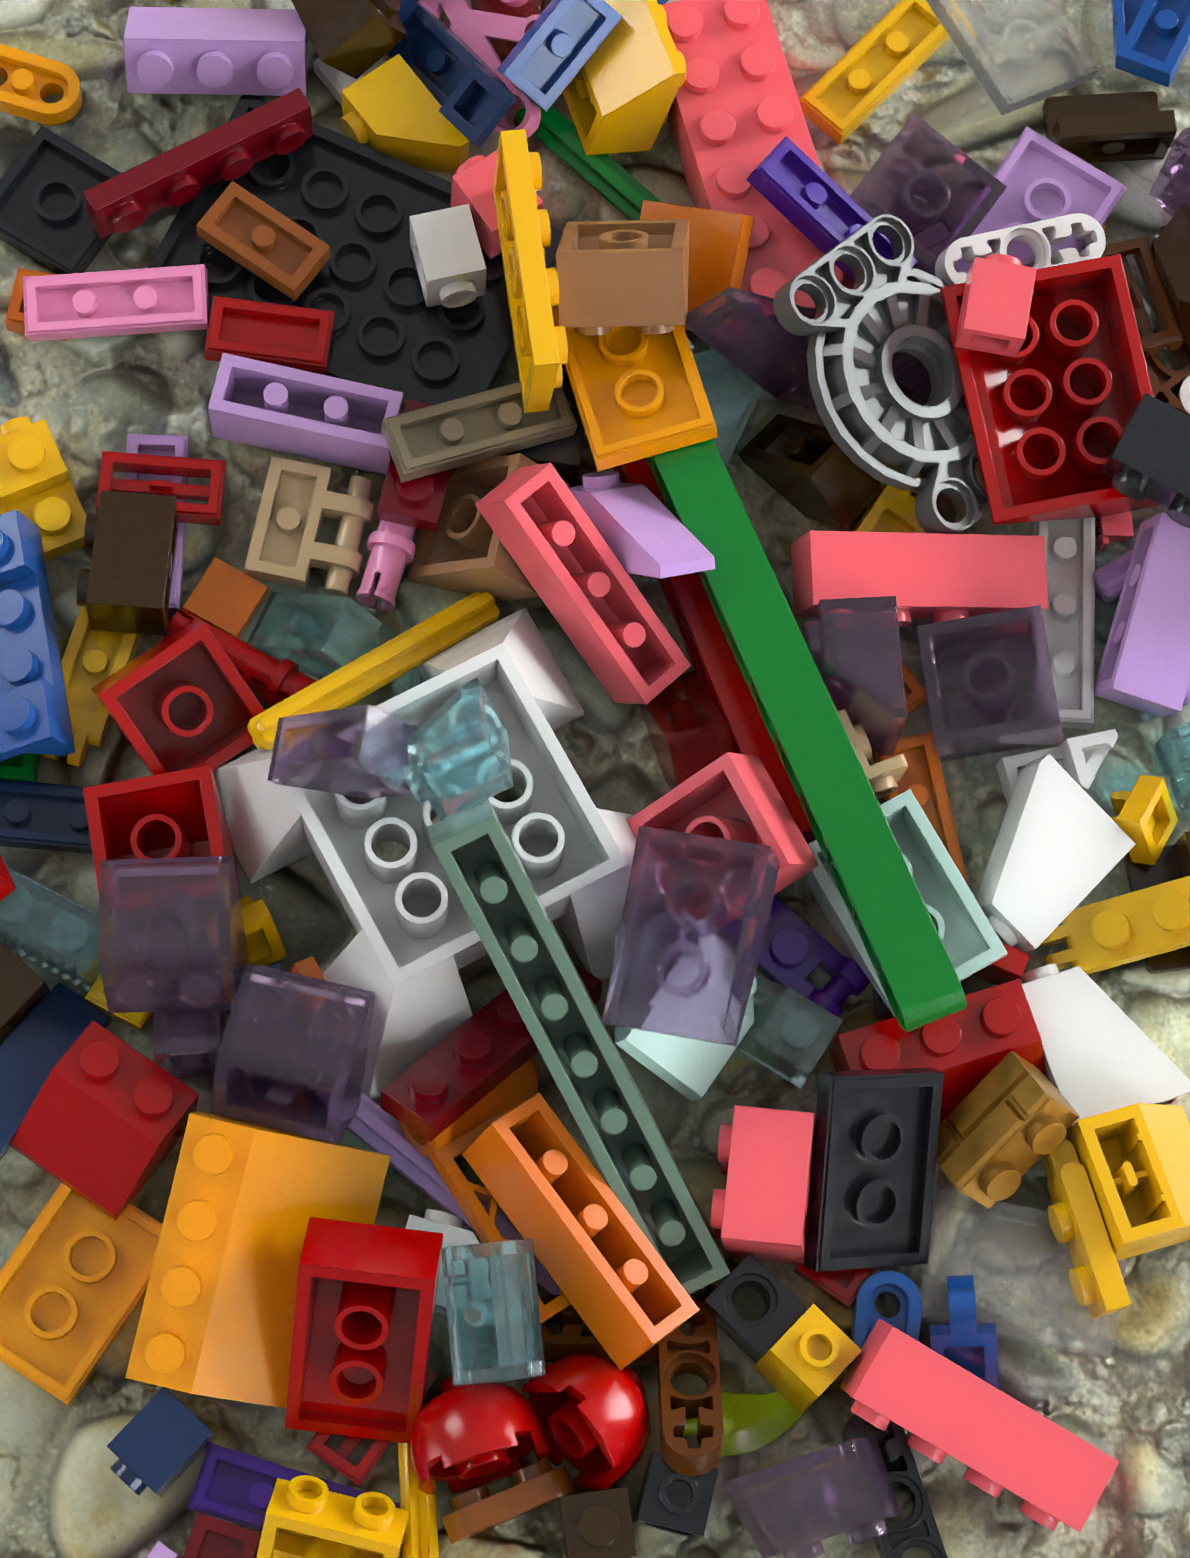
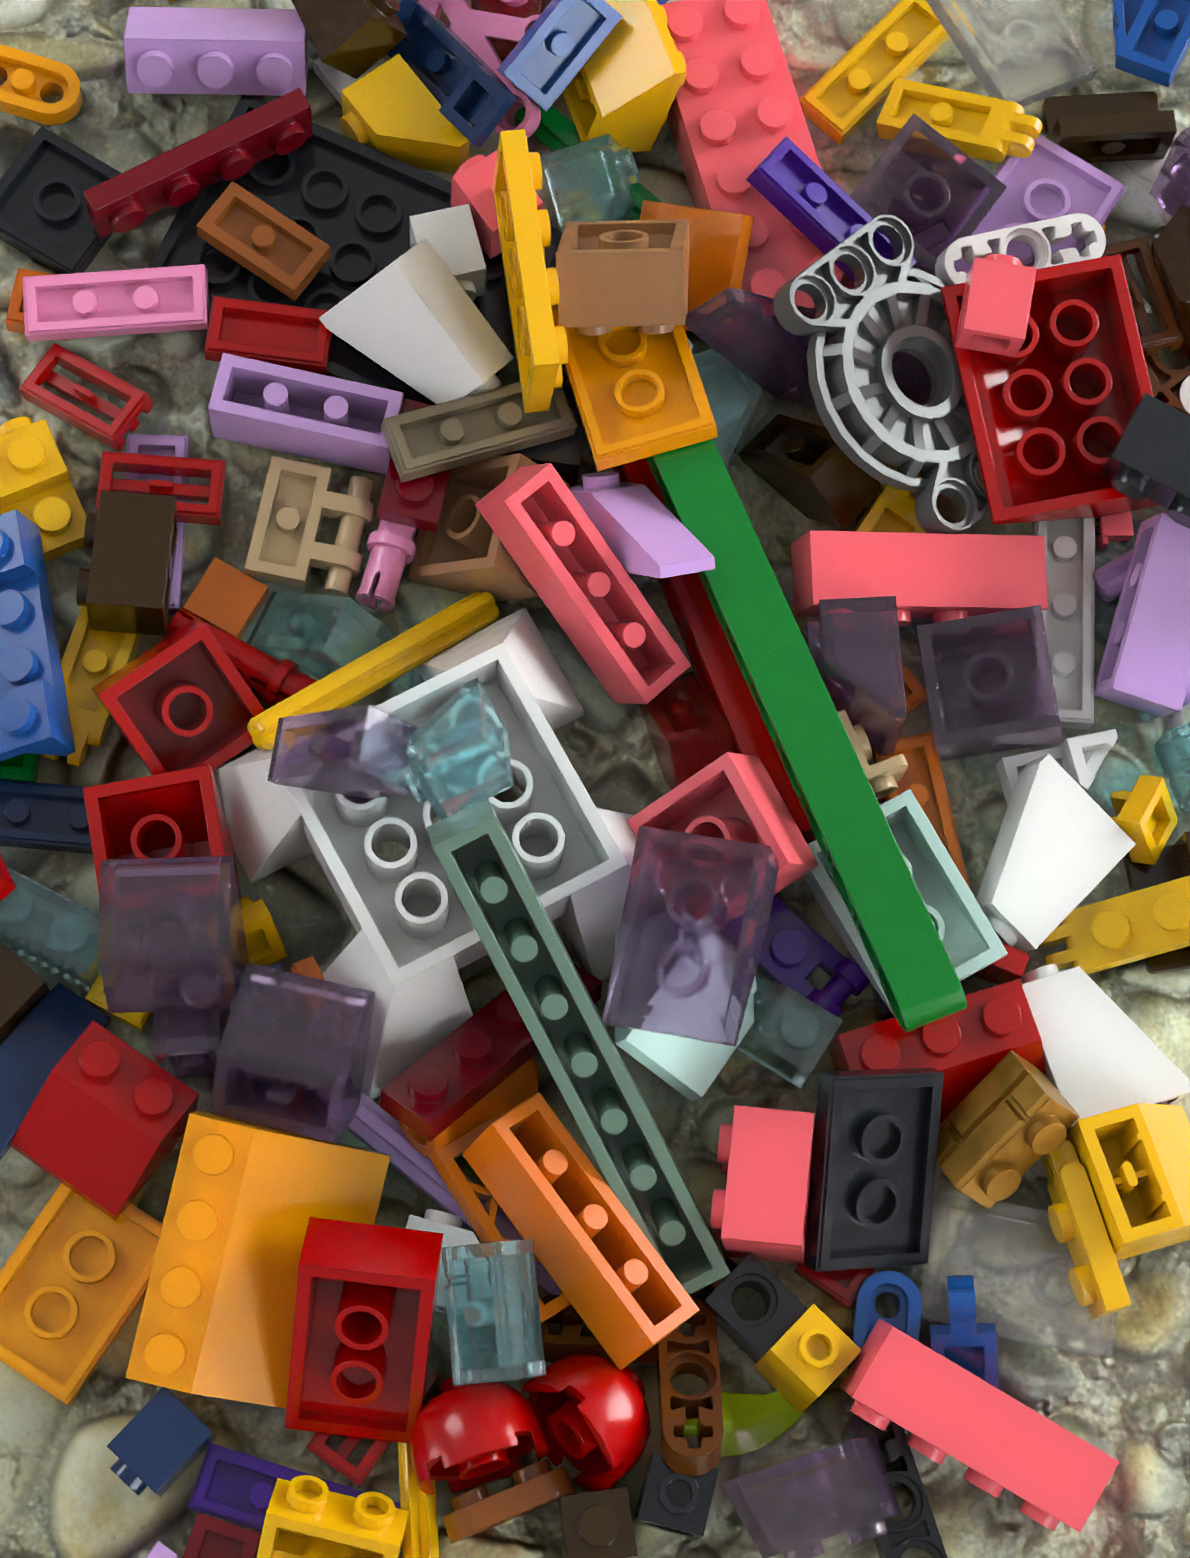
none -> red tile [18,343,154,452]
none -> white slope [319,238,514,404]
none -> clear light blue slope [541,134,639,234]
none -> yellow hinge [876,78,1043,163]

